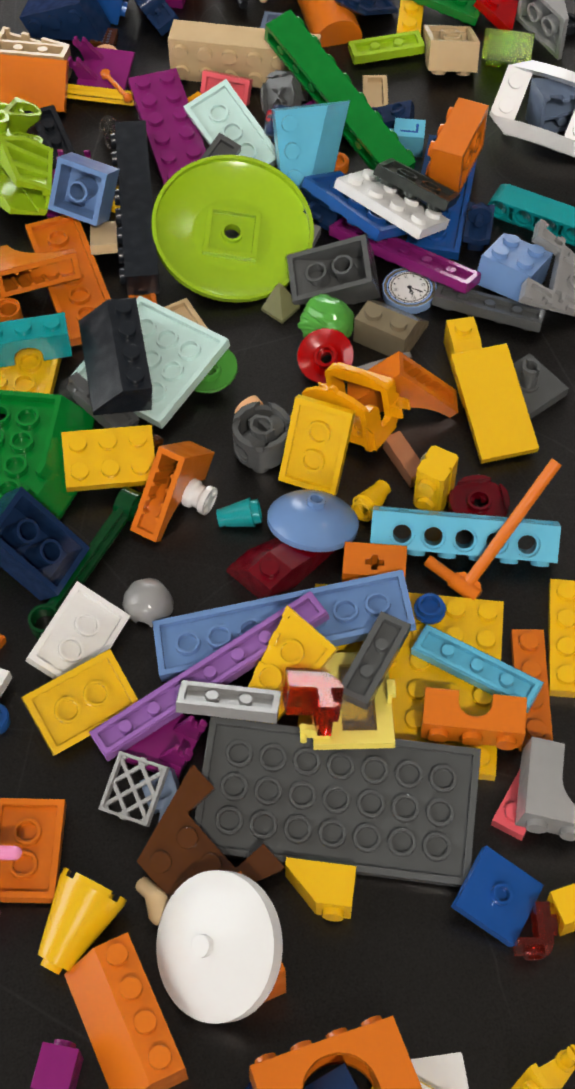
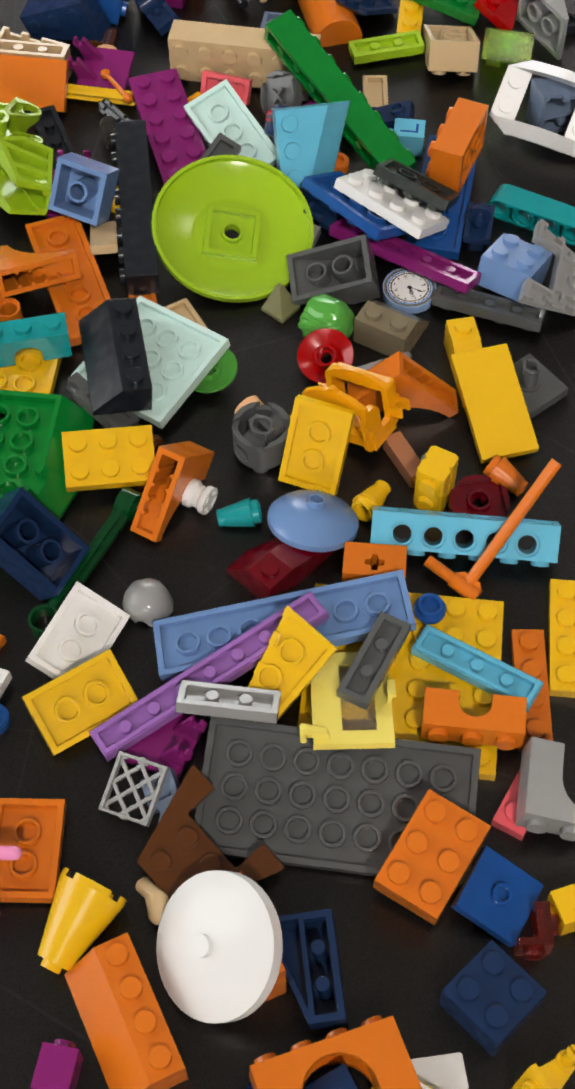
clear red brick [282,667,344,736] -> none
yellow slope [285,857,357,922] -> none
none -> black axle [98,98,133,124]
none -> dark blue wedge [278,908,350,1035]
none -> orange brick [373,789,491,926]
none -> dark blue brick [438,940,548,1057]
none -> orange cone [483,455,529,497]

